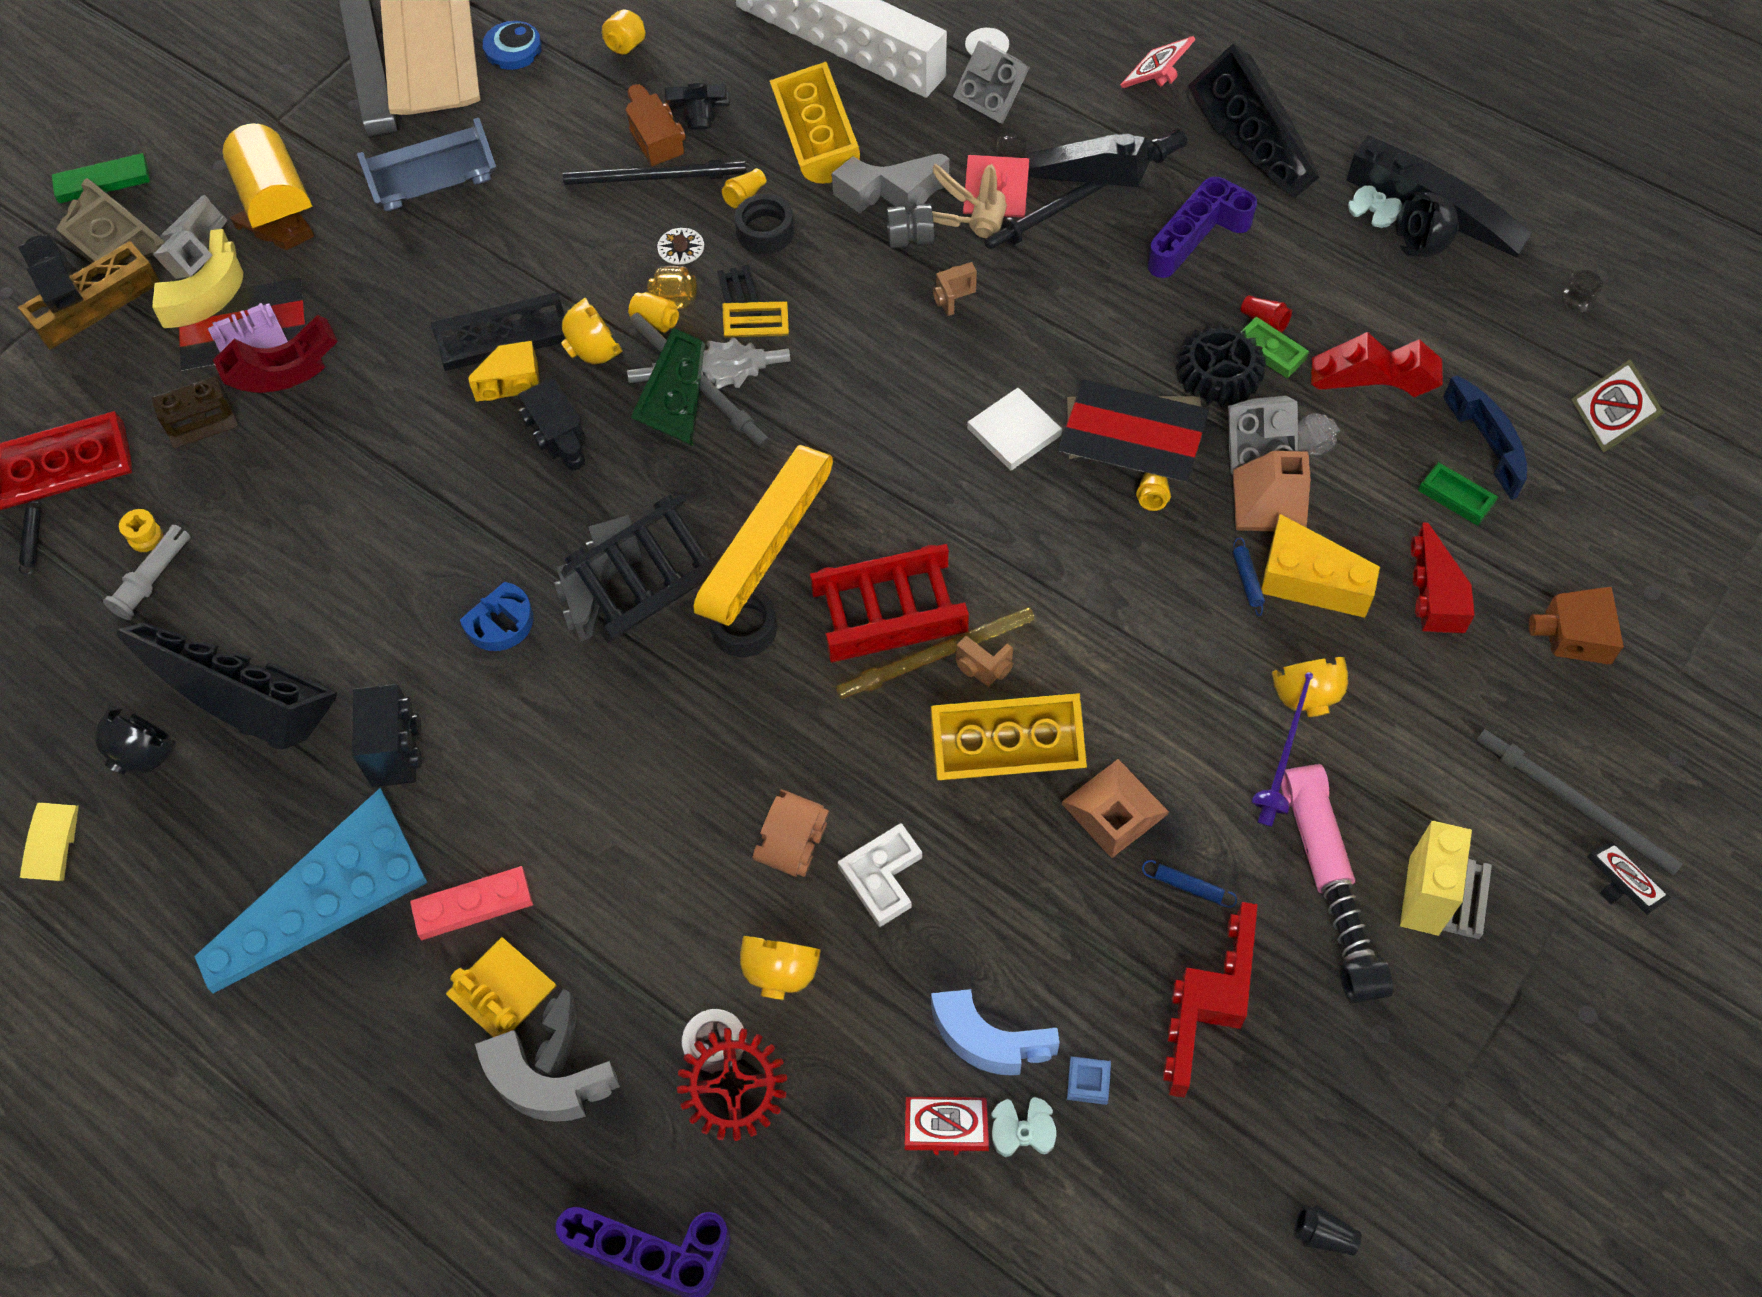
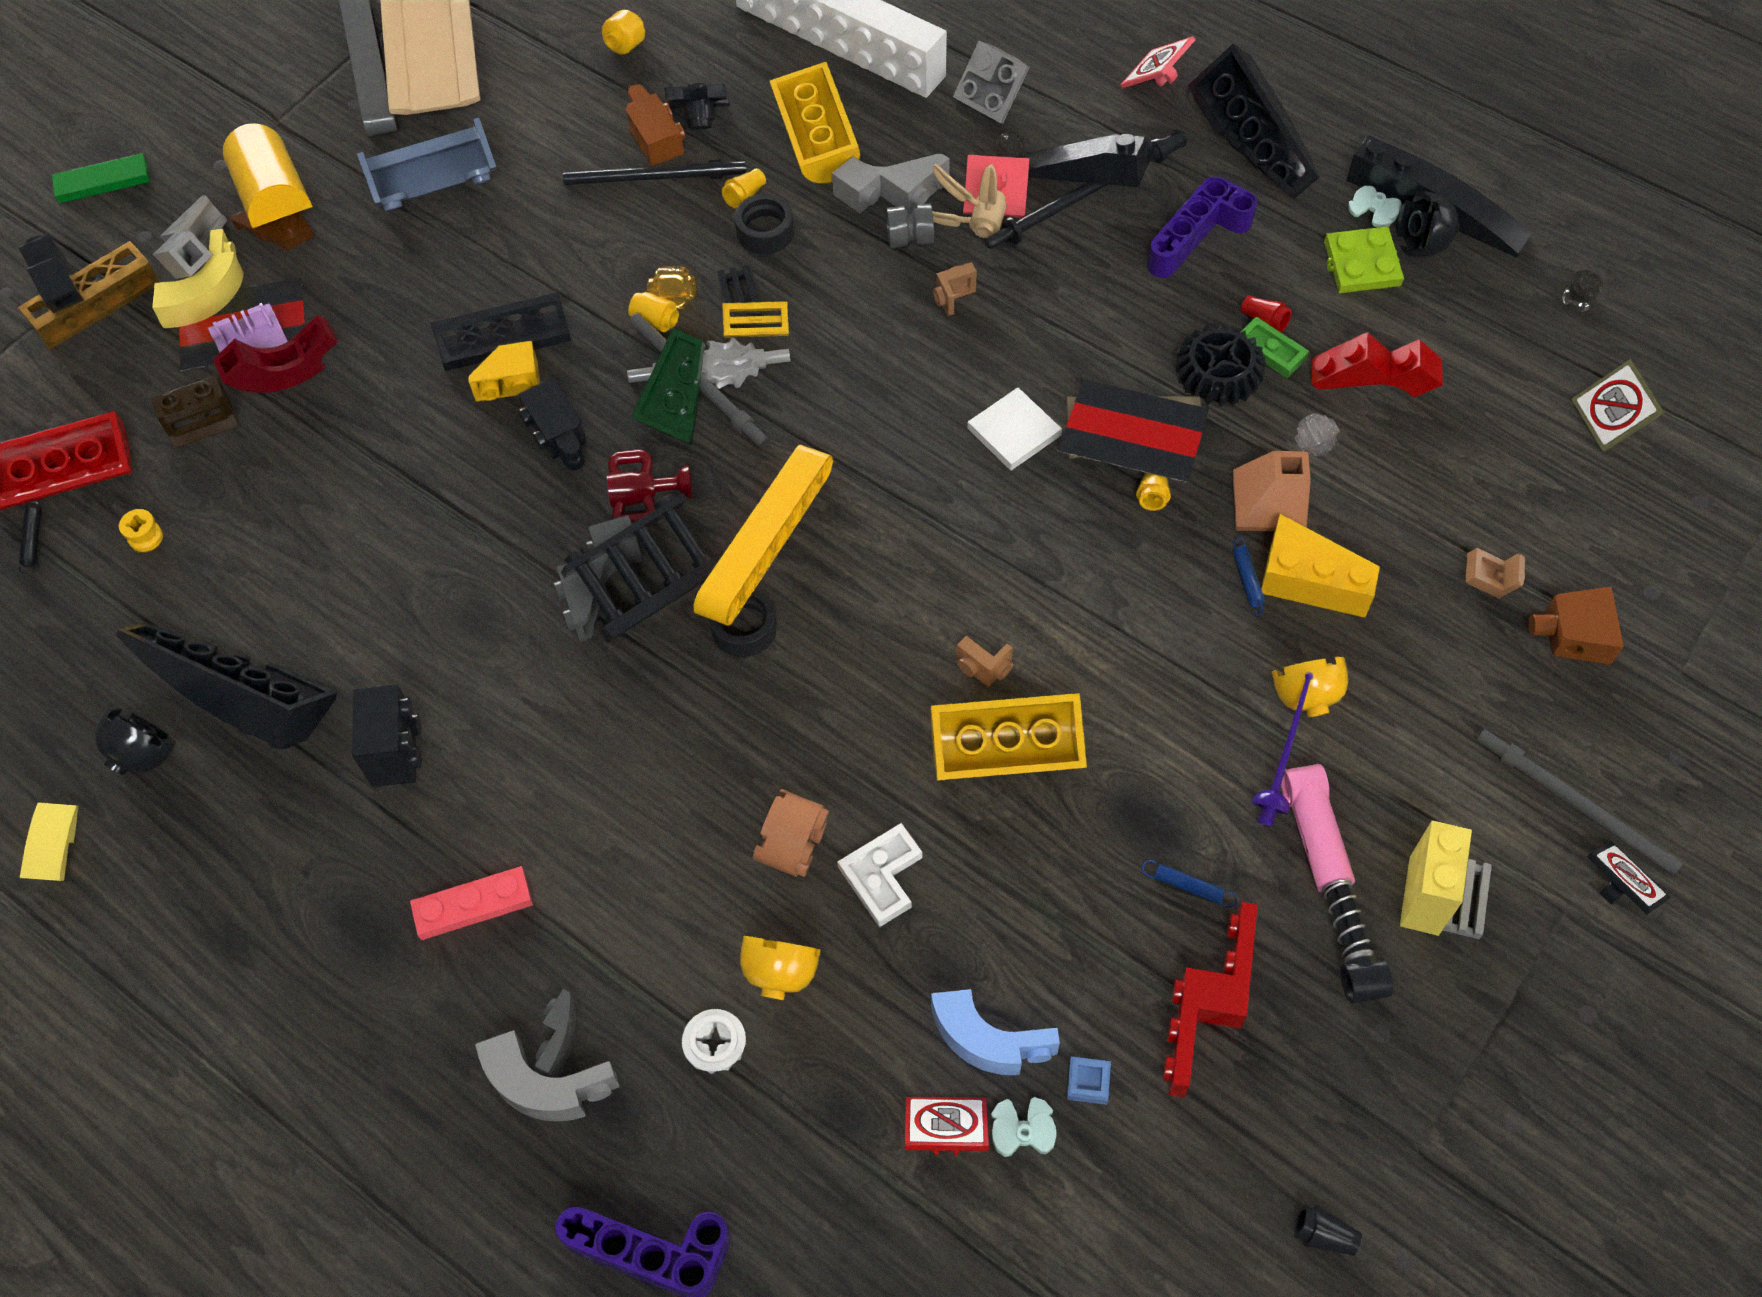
dark tan wing [56,178,165,265] -> none
light grey pin [103,525,191,620] -> none
dark azure wing [194,788,427,993] -> none
yellow hinge [446,937,557,1037] -> none
blue piece [460,582,534,651] -> none
blue tile [483,21,542,70] -> none
yellow cylinder [561,298,623,364] -> none
piece [657,228,704,265] -> none
red gear [677,1028,787,1141] -> none
red fence [810,544,969,663] -> none
clear yellow bar [835,607,1034,700] -> none
white piece [965,28,1009,55] -> none
nougat slope [1062,759,1169,858] -> none
light grey slope [1228,396,1298,475] -> none
red slope [1411,522,1475,633] -> none
green tile [1418,462,1498,526] -> none
dark blue slope [1443,375,1527,500] -> none
none -> dark red piece [607,449,693,524]
none -> lime plate [1324,226,1404,293]
none -> medium nougat bracket [1466,548,1525,598]

